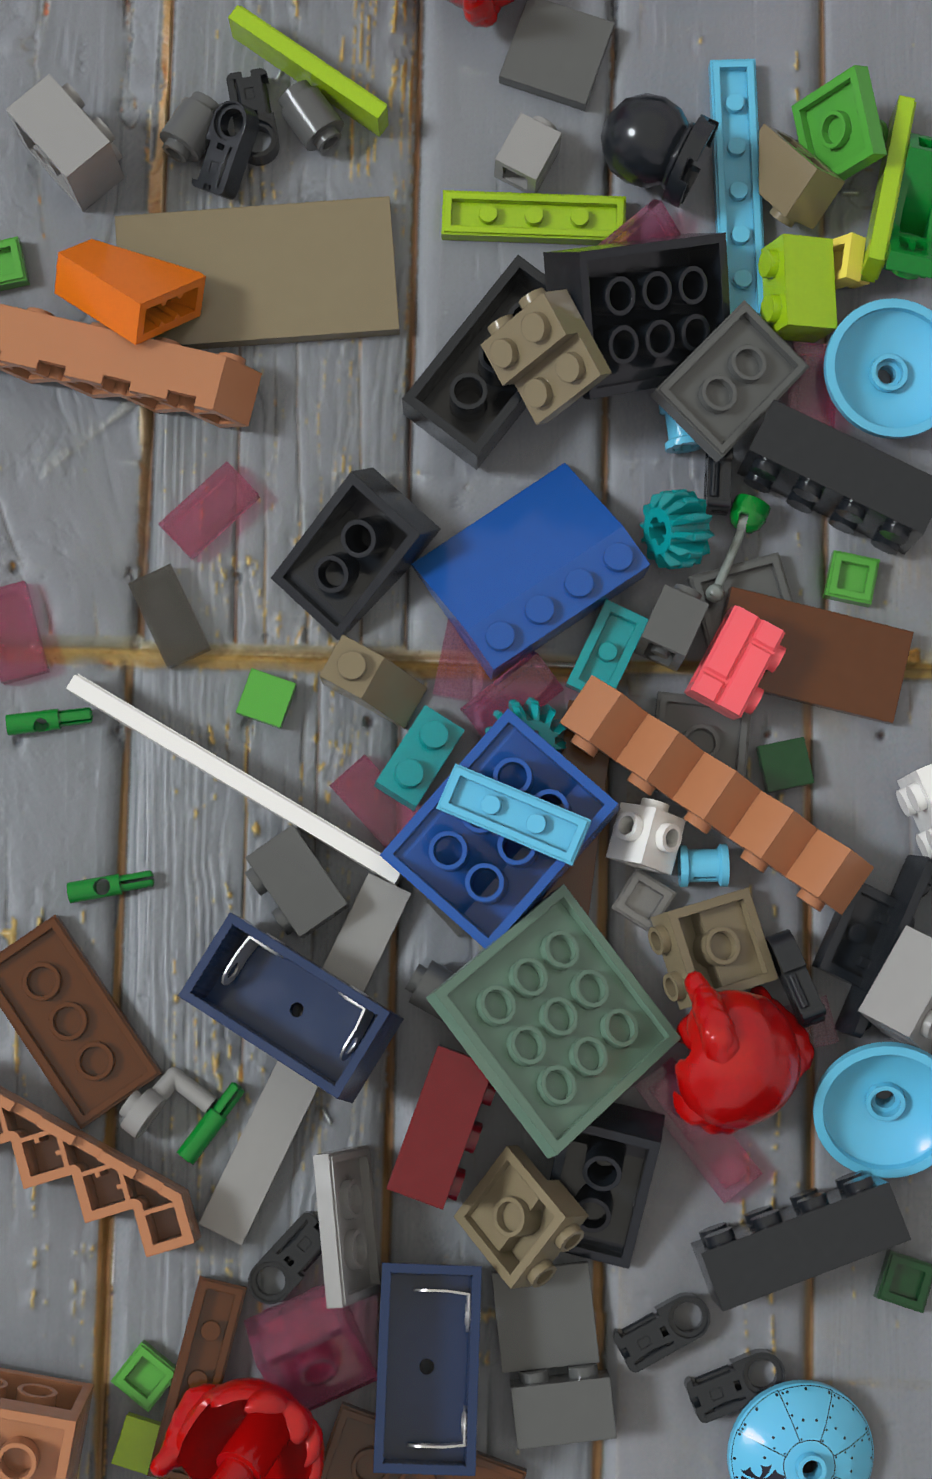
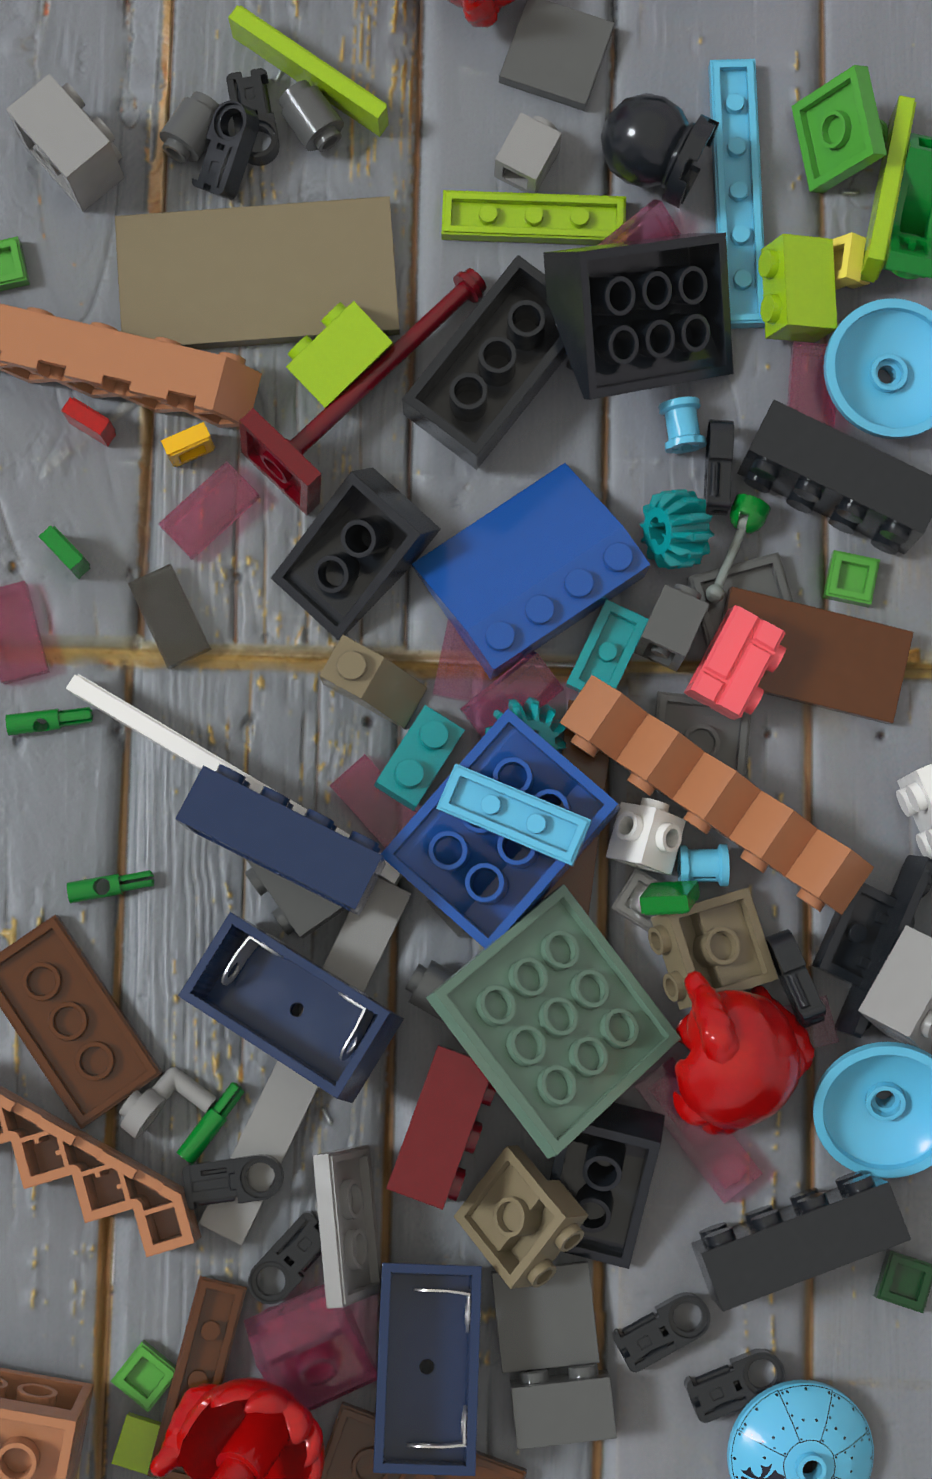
orange slope [54,239,206,345] -> none
bright green tile [236,668,297,730] -> none
dark tan plate [481,288,612,425] -> none
dark grey tile [650,300,810,463] -> none
dark green tile [756,737,814,794] -> none
dark tan slope [759,123,845,229] -> none
none -> green tile [38,525,91,579]
none -> red tile [61,397,116,447]
none -> yellow tile [161,422,215,467]
none -> dark blue piece [175,764,386,916]
none -> black piece [182,1154,284,1210]
none -> dark red tile [239,268,487,516]
none -> lime brick [286,301,393,408]
none -> green tile [639,880,700,915]

